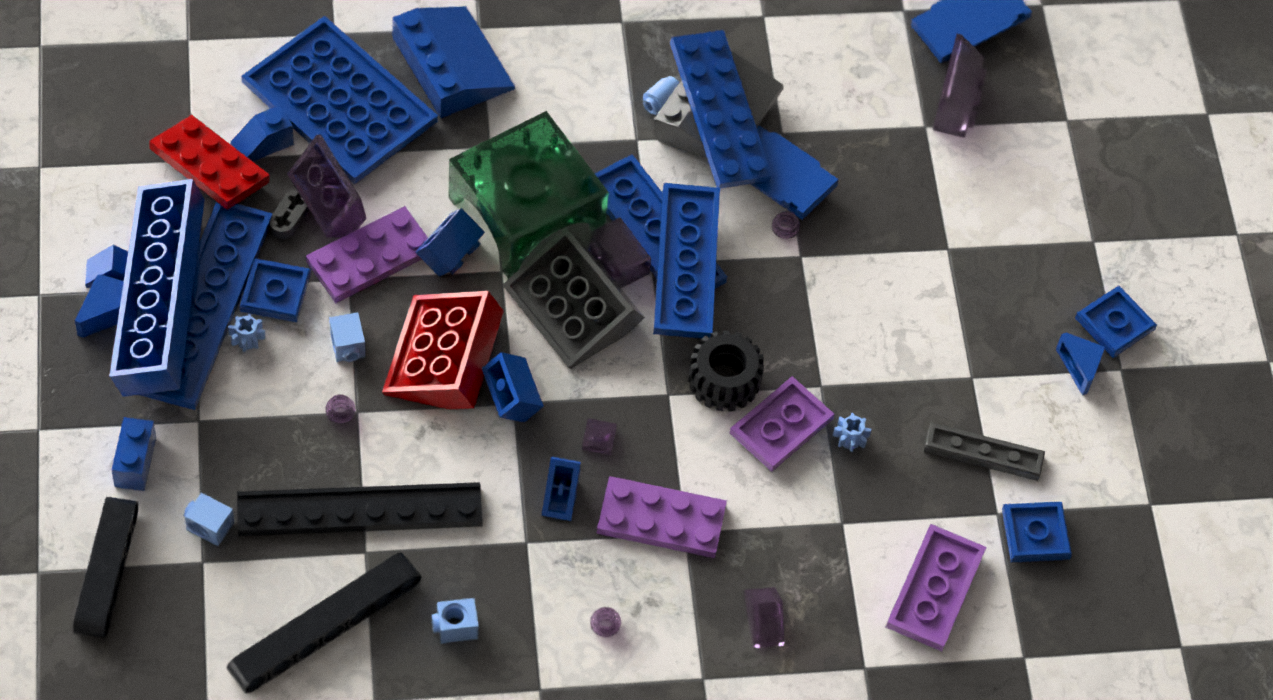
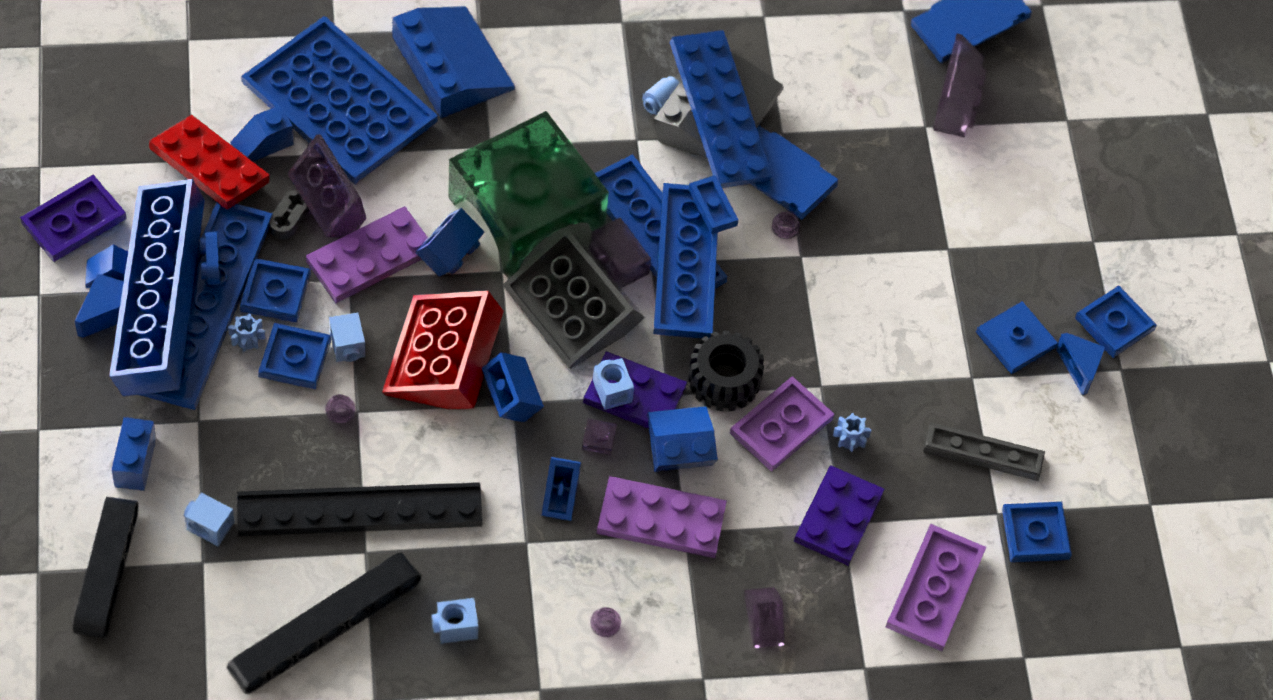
none -> dark purple plate [20,174,127,262]
none -> blue plate [200,231,220,285]
none -> blue plate [258,323,331,390]
none -> dark purple plate [583,351,687,428]
none -> light blue brick [593,358,634,410]
none -> blue slope [647,406,718,472]
none -> blue plate [688,175,739,235]
none -> dark purple plate [794,465,884,566]
none -> blue plate [976,301,1058,374]

